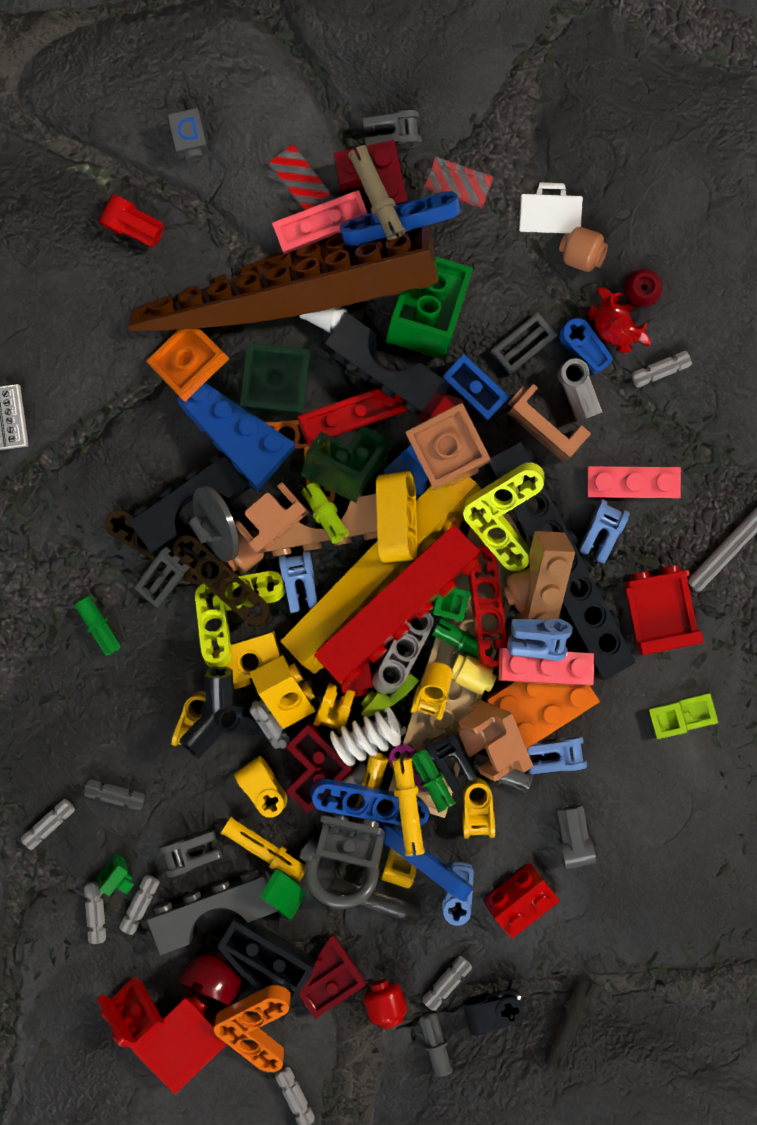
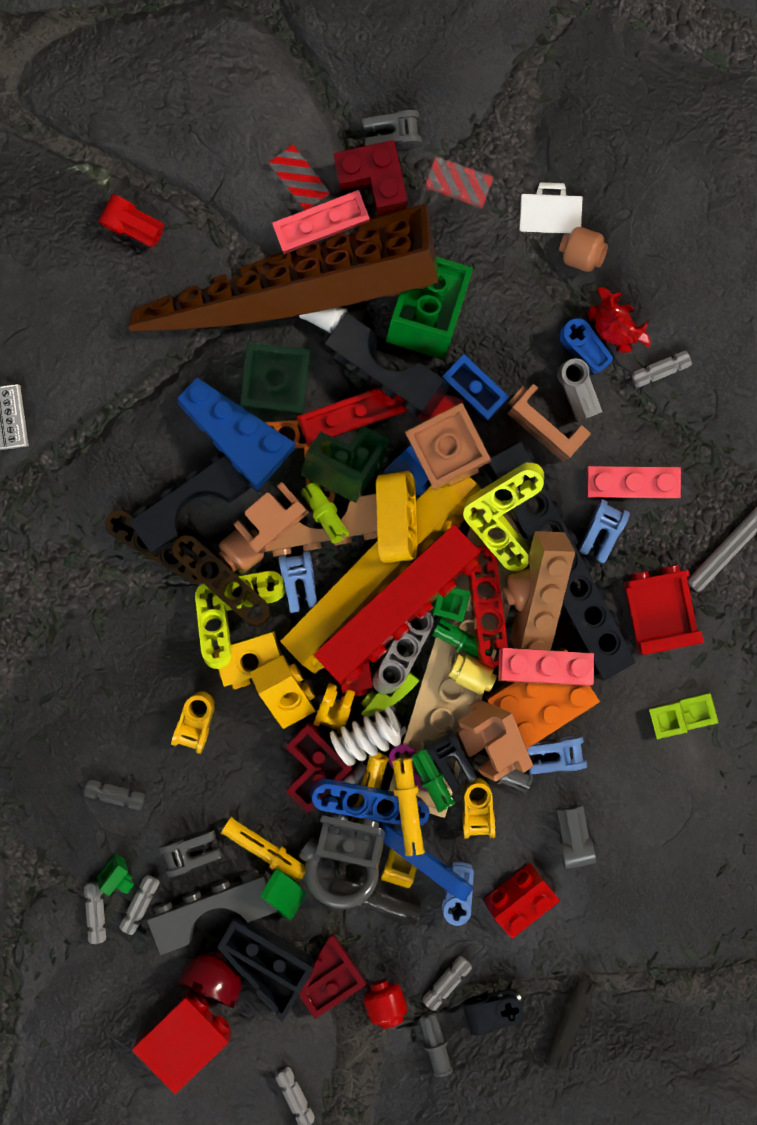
light grey axle [21,799,75,850] -> none
green axle [74,596,121,656] -> none
red bracket [97,977,165,1051] -> none
dark grey tile [134,547,190,608] -> none
orange tile [146,328,229,402] -> none
dark grey brick [168,108,210,161] -> none
black piece [179,666,261,759] -> none
dark grey shield [189,485,239,562] -> none
orange beam [214,985,291,1072] -> none
yellow piece [234,756,288,817] -> none
light grey axle [249,700,289,749] -> none
blue beam [340,191,461,246] -> none
dark tan pin [348,145,406,241] -> none
yellow piece [410,662,453,721] -> none
dark grey tile [490,312,558,376] -> none
medium blue piece [507,618,572,661] -> none
dark red plate [623,269,663,307] -> none

